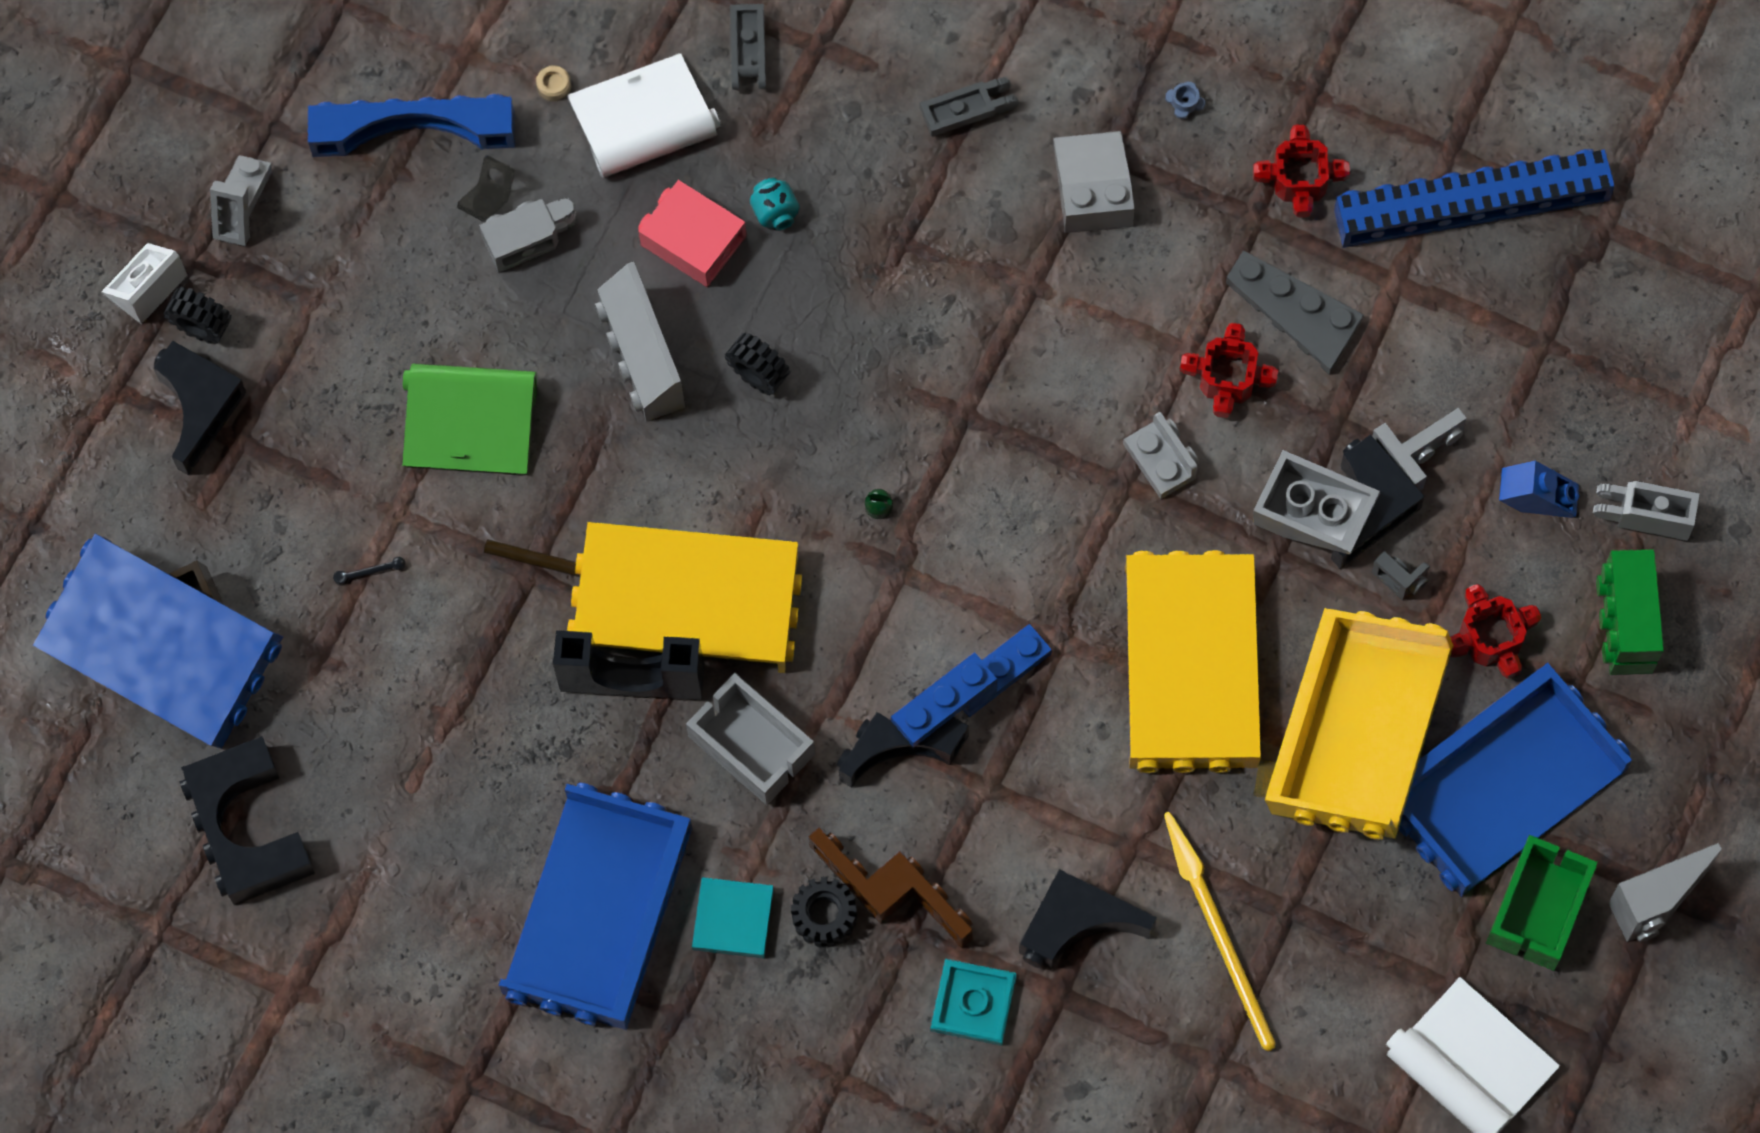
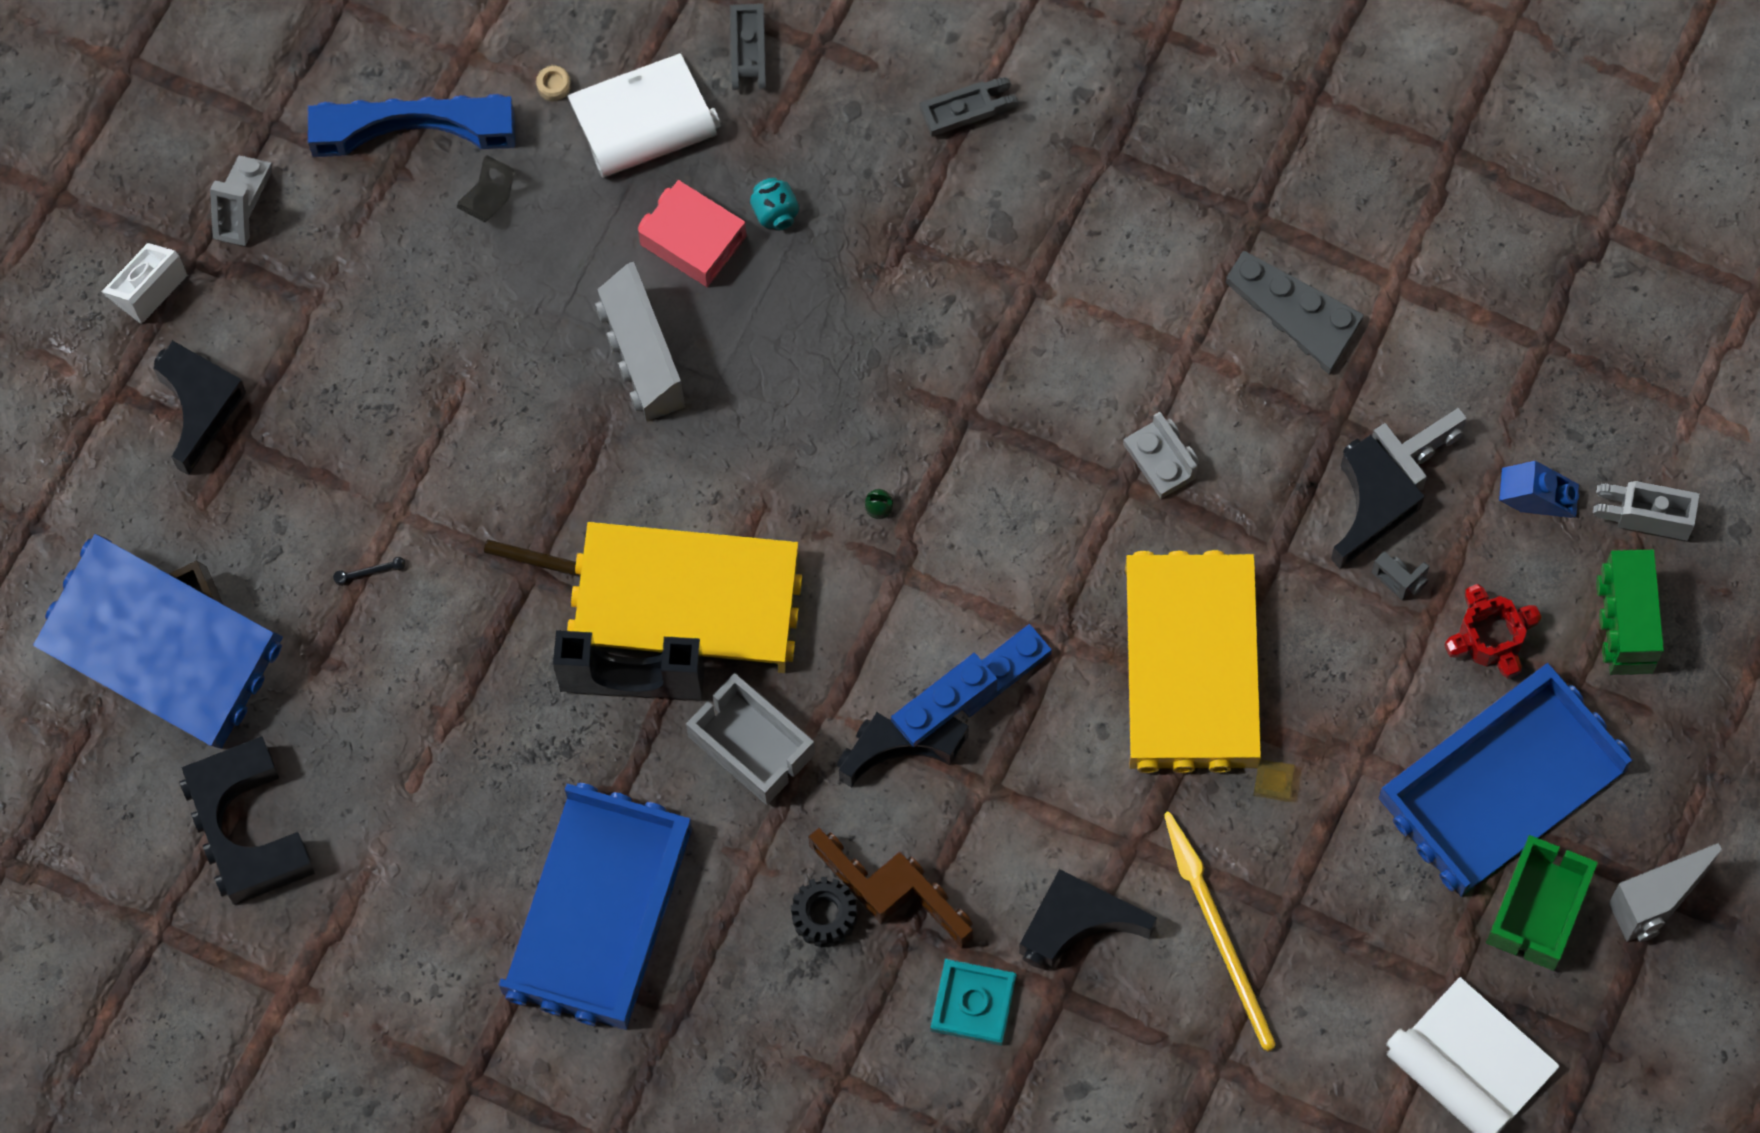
black tyre [163,287,232,344] -> none
bright green door [402,363,537,475] -> none
light grey hinge [479,198,577,273] -> none
teal tile [692,877,774,958] -> none
black tyre [725,333,791,395] -> none
light grey slope [1053,131,1134,233] -> none
sand blue plate [1165,82,1205,119] -> none
red piece [1180,323,1278,418] -> none
red piece [1253,125,1350,218] -> none
light grey slope [1253,450,1380,555] -> none
yellow panel [1265,608,1453,840] -> none
blue brick [1334,149,1615,248] -> none

